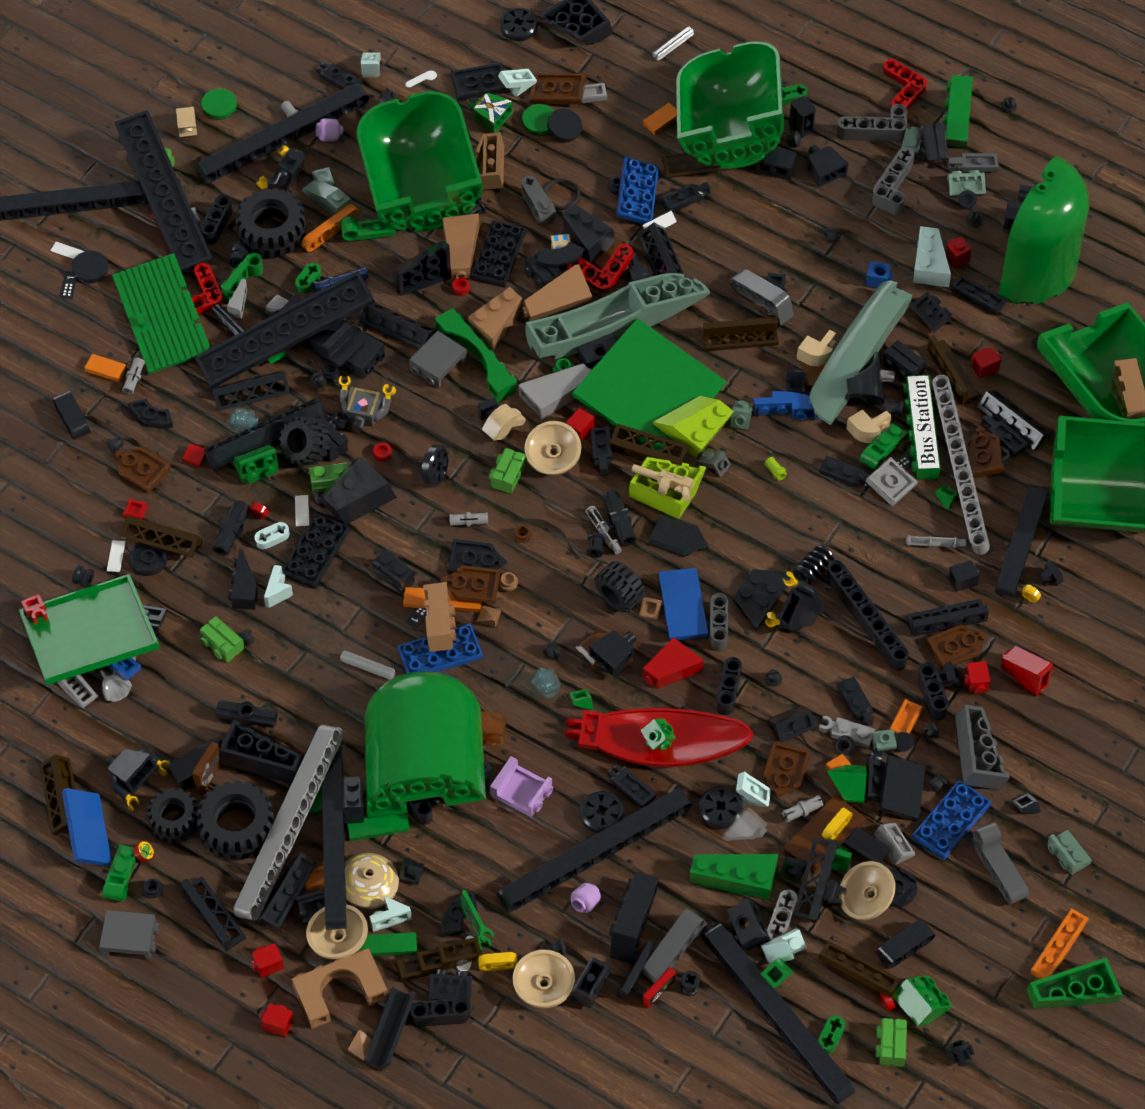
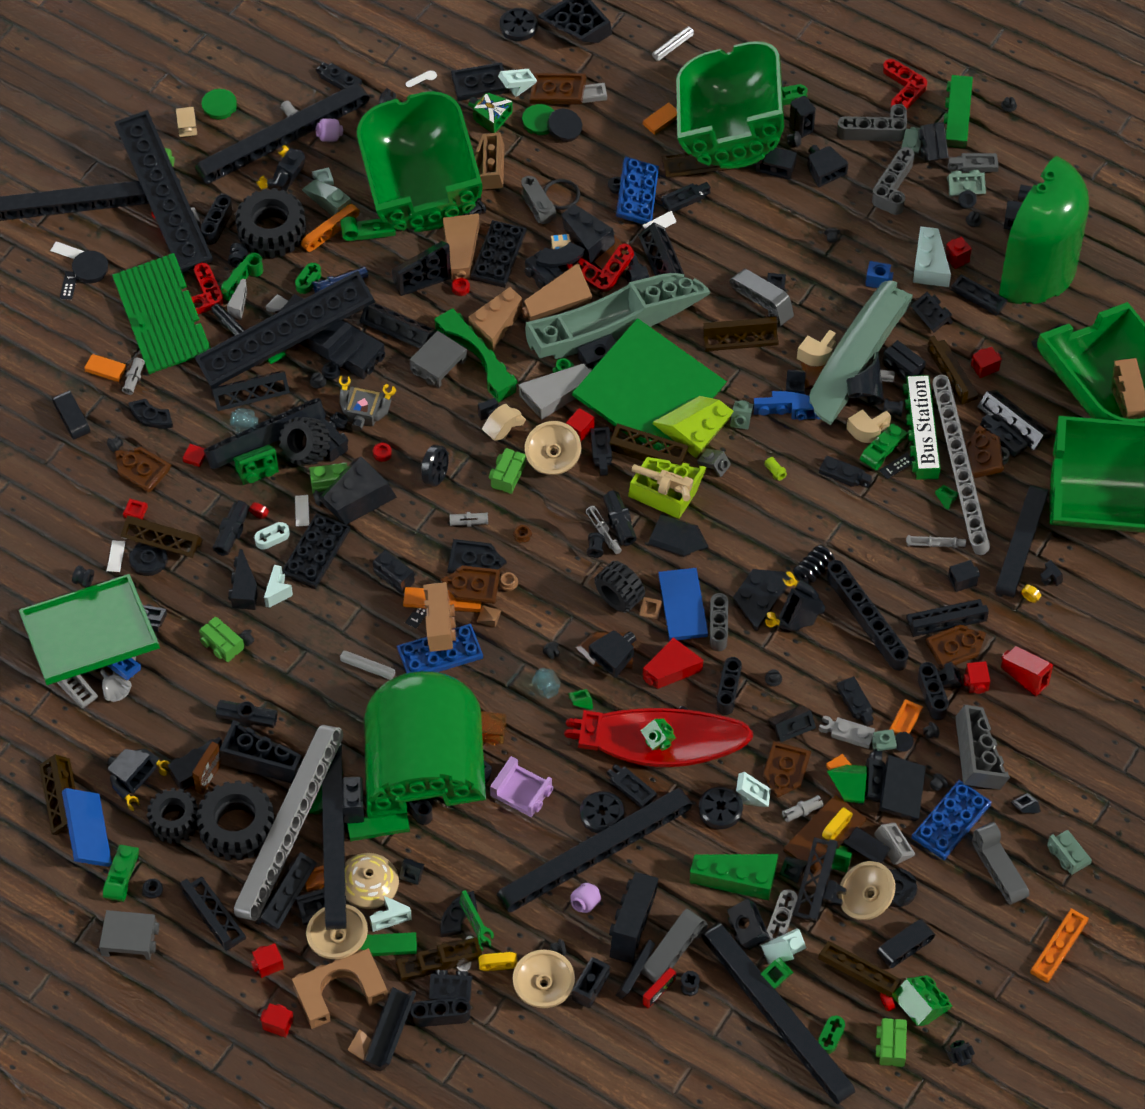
red plate [21,594,48,624] -> none
tile [134,841,154,862] -> none
light aqua slope [361,53,381,77] -> none
clear slope [720,808,767,841] -> none
black plate [835,735,855,755] -> none
light grey plate [865,457,918,506] -> none
green wedge [1026,957,1123,1009] -> none

